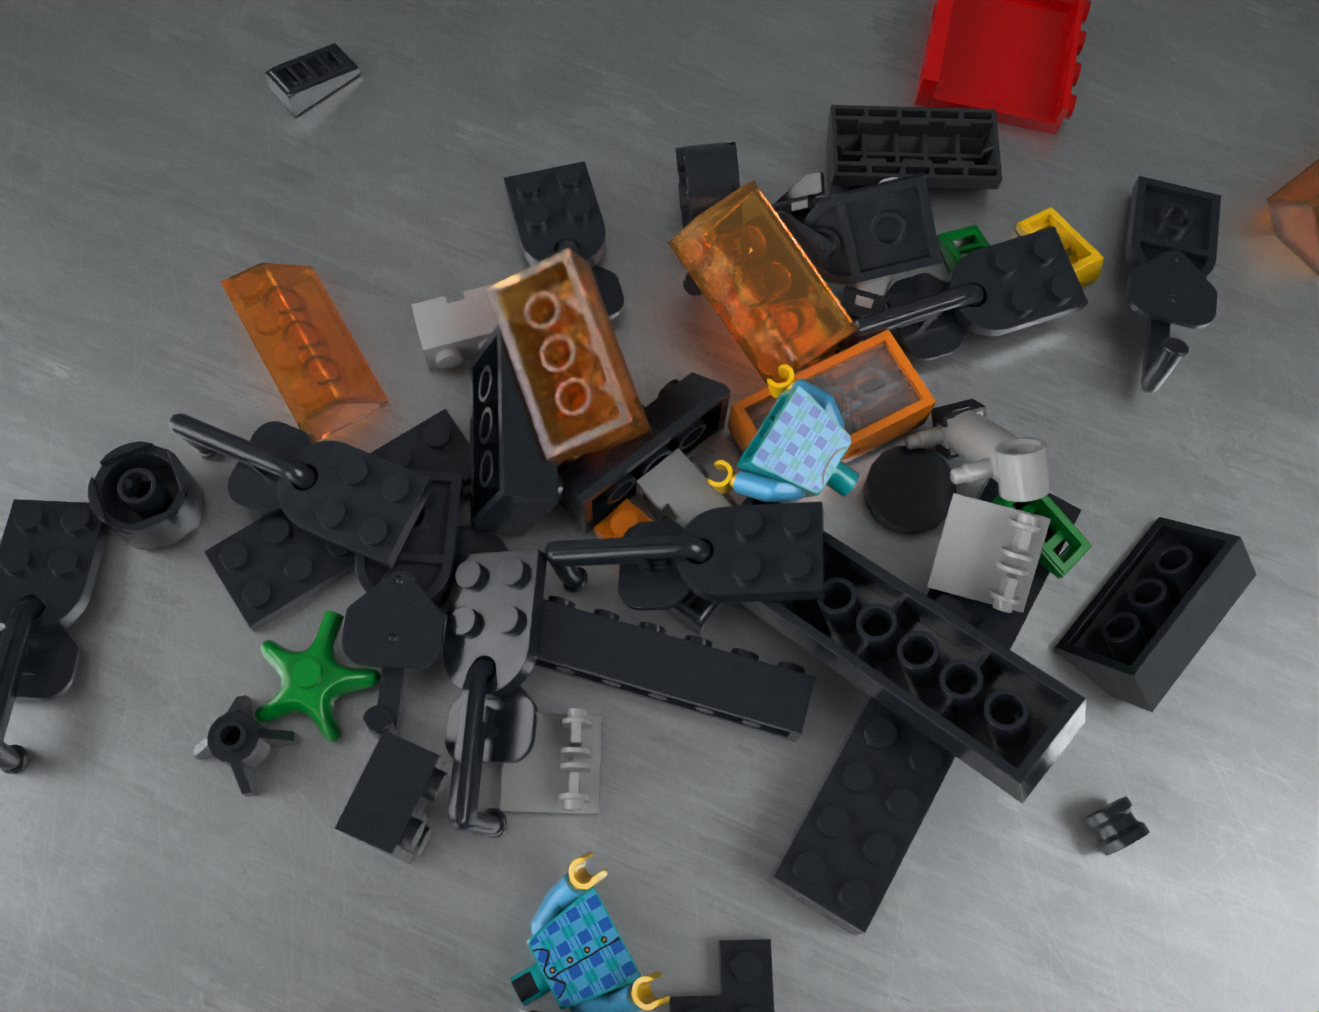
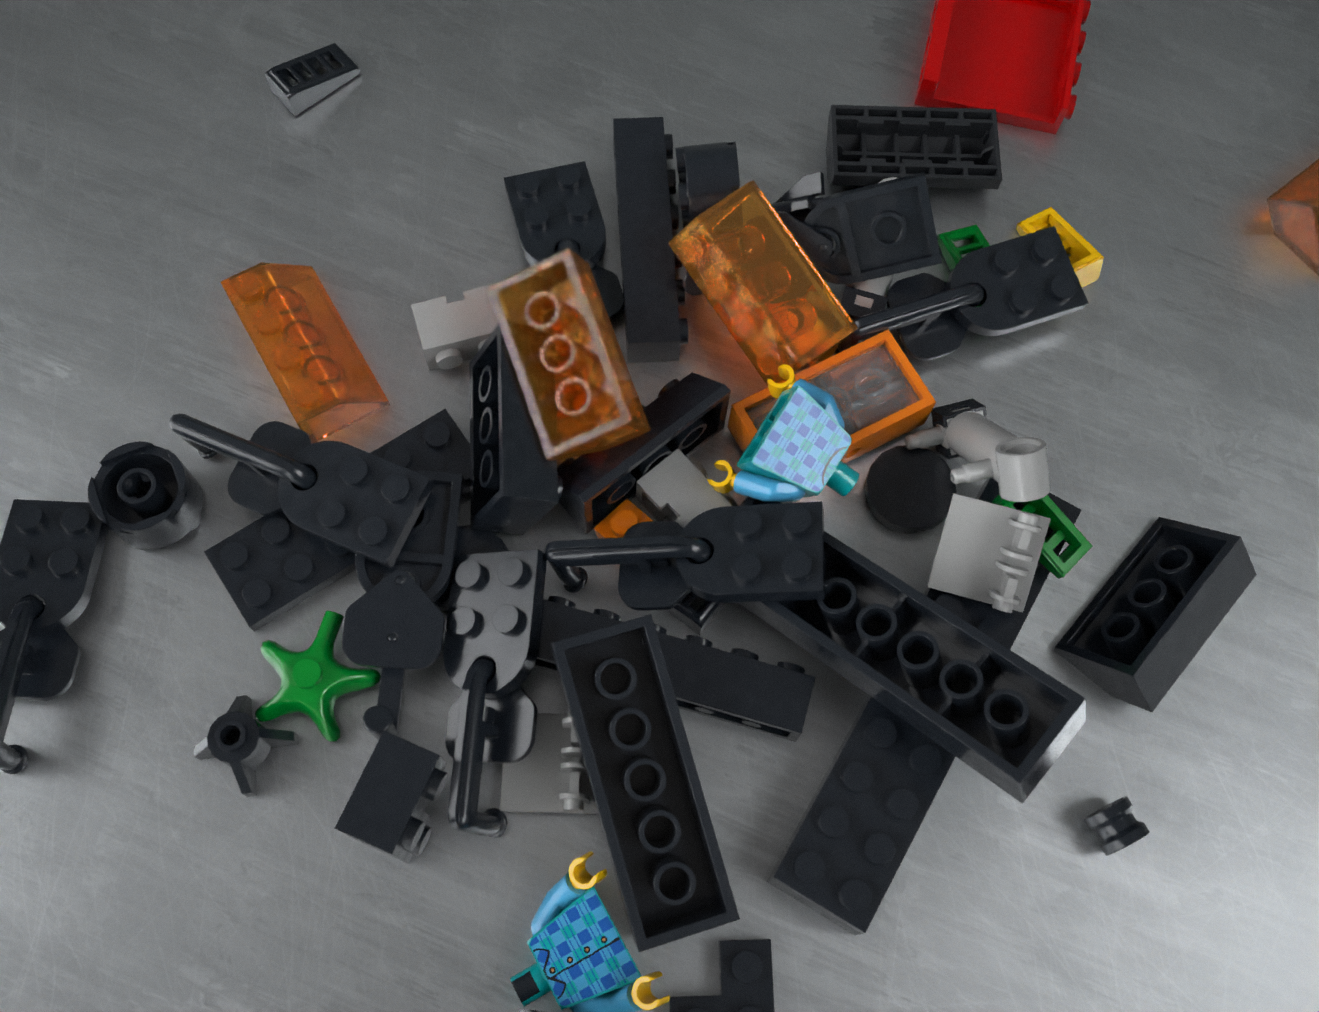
black plate [1125,176,1221,393] -> none
none -> black brick [550,614,740,952]
none -> black brick [613,117,688,363]

